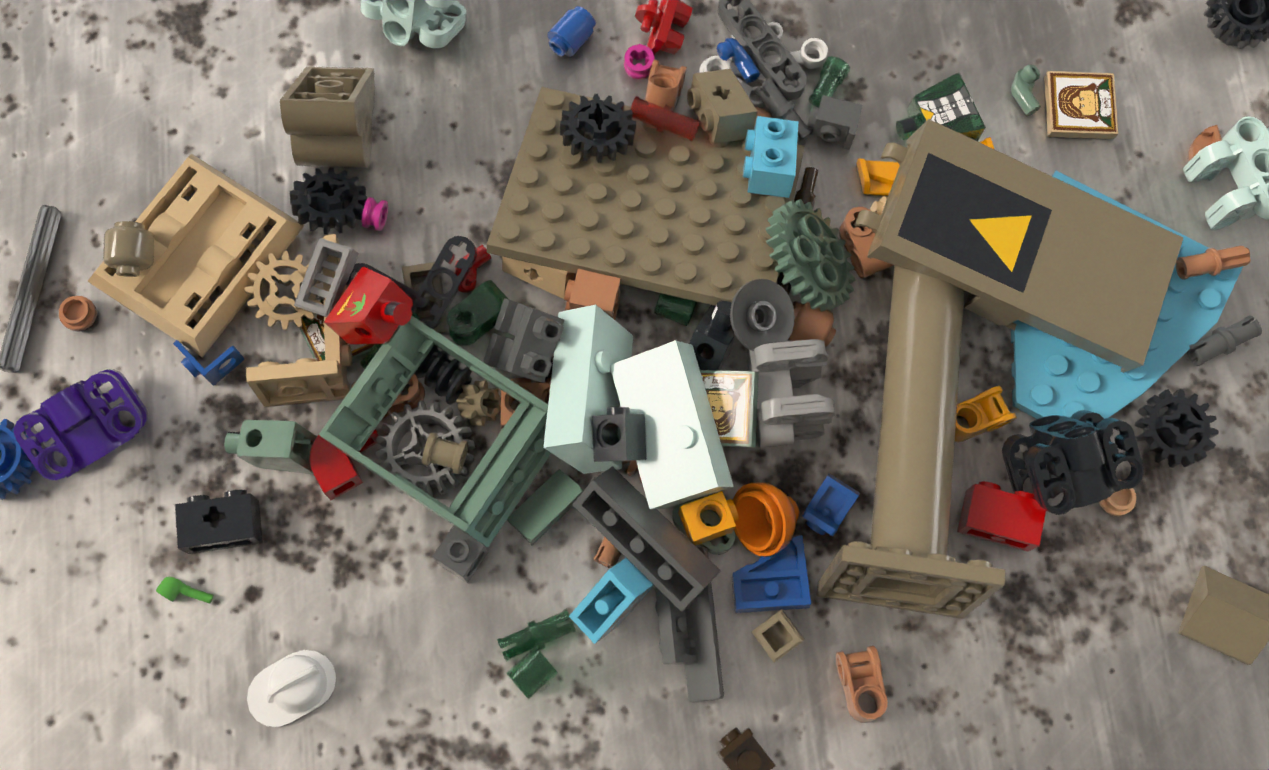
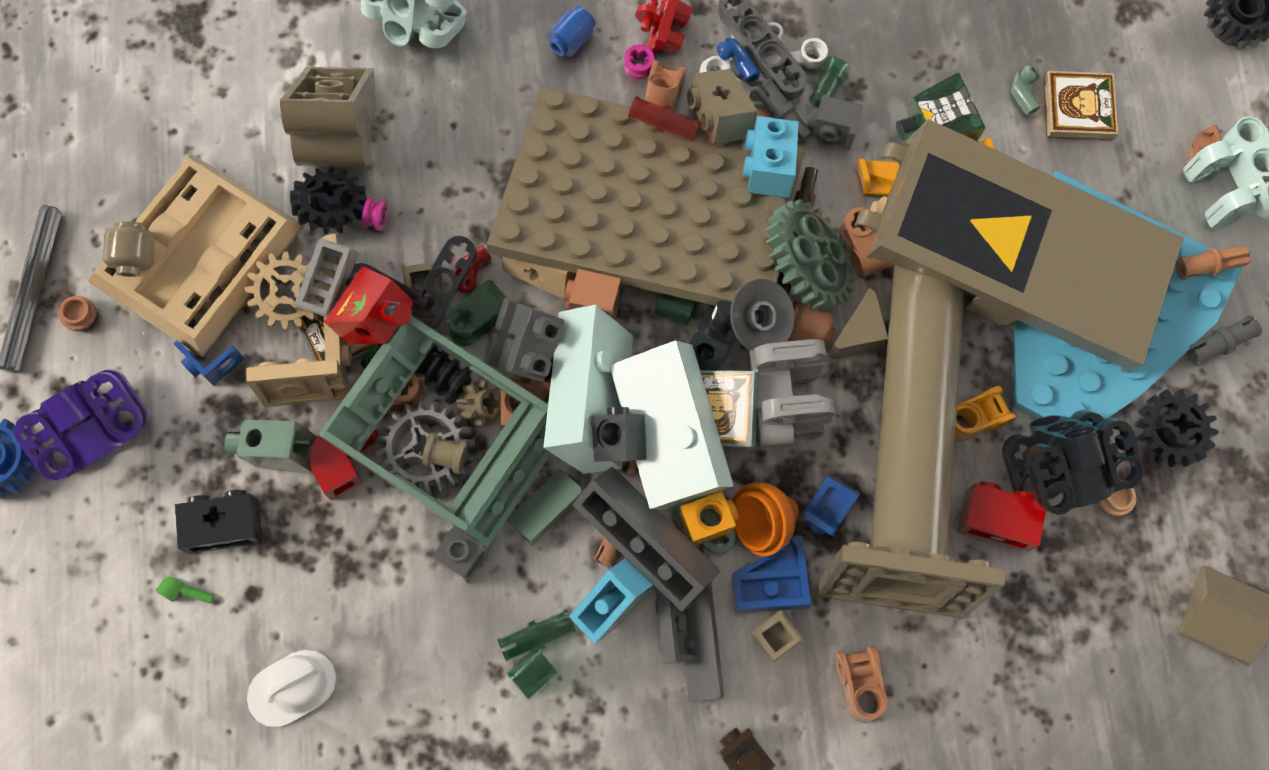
black gear [560,94,636,163] -> none
none -> dark tan slope [828,288,888,359]

